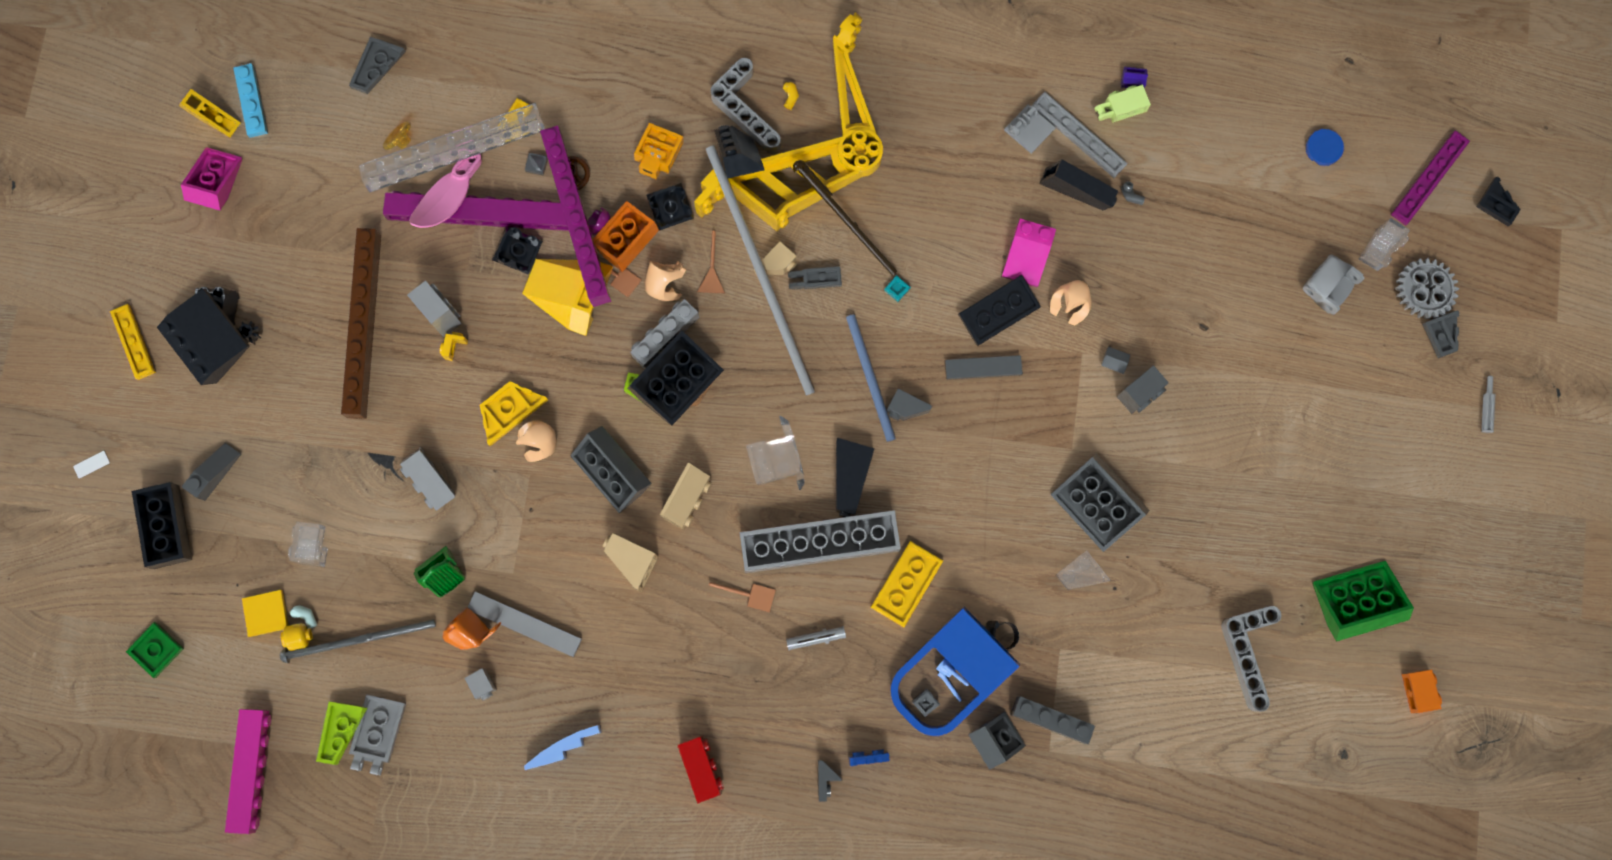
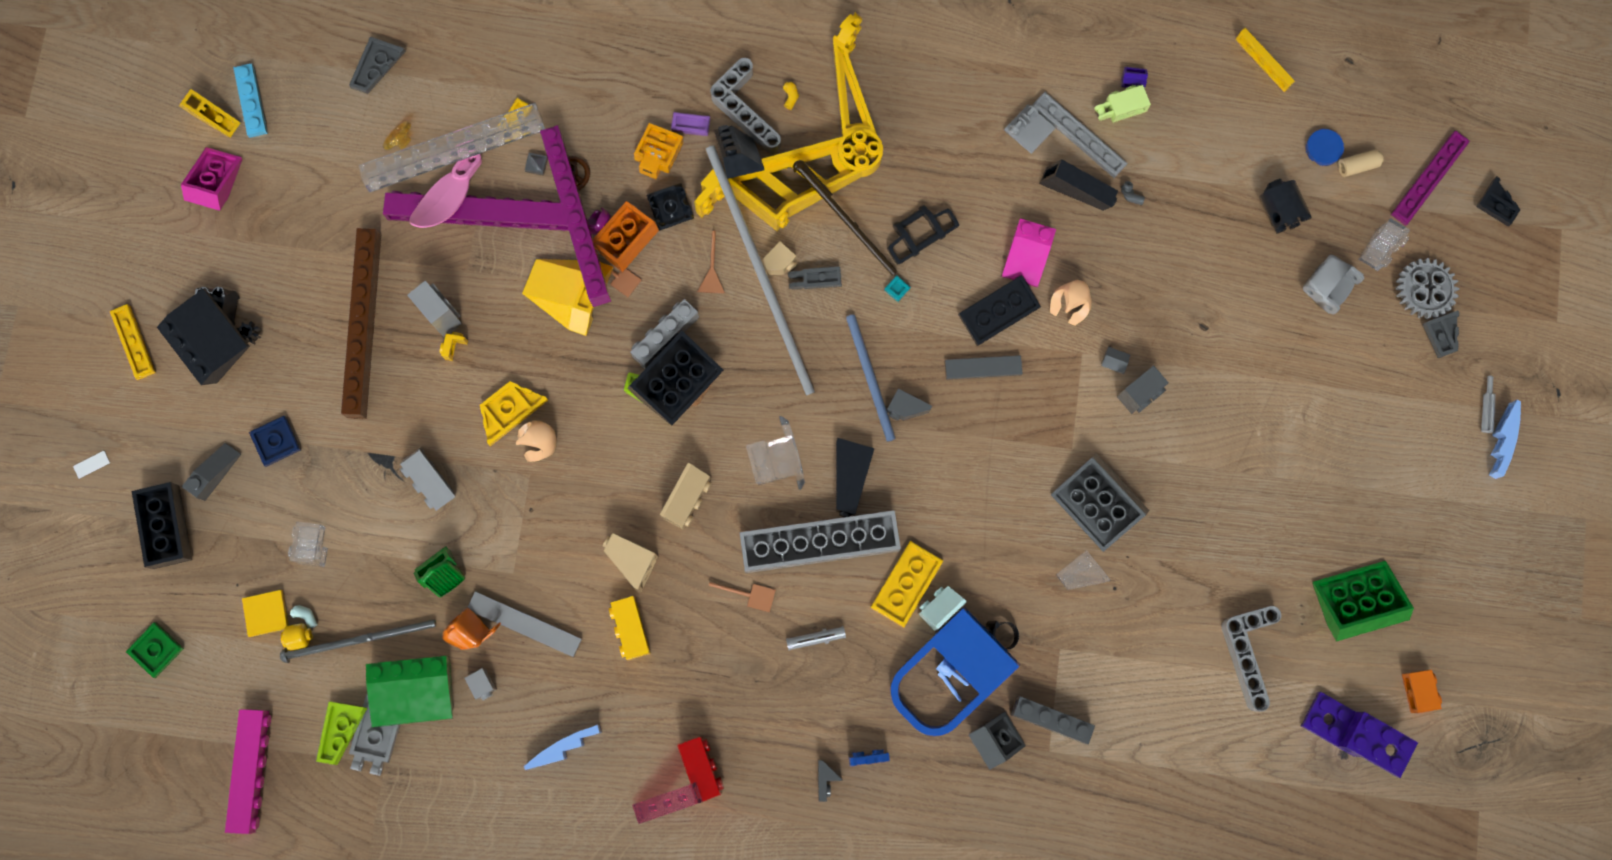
black slope [492,226,543,274] -> none
dark grey slope [570,426,652,513] -> none
light nougat piece [645,260,686,301] -> none
dark grey tile [912,688,940,717] -> none
none -> dark blue tile [249,415,301,467]
none -> green slope [366,656,453,727]
none -> yellow brick [609,596,651,660]
none -> clear pink tile [632,782,702,824]
none -> medium lavender tile [671,112,710,136]
none -> black bar [887,205,959,265]
none -> light aqua slope [919,586,967,631]
none -> yellow tile [1236,28,1295,92]
none -> black cylinder [1260,178,1312,234]
none -> dark purple bracket [1301,692,1418,778]
none -> tan brick [1338,149,1383,177]
none -> light blue slope [1489,400,1521,479]

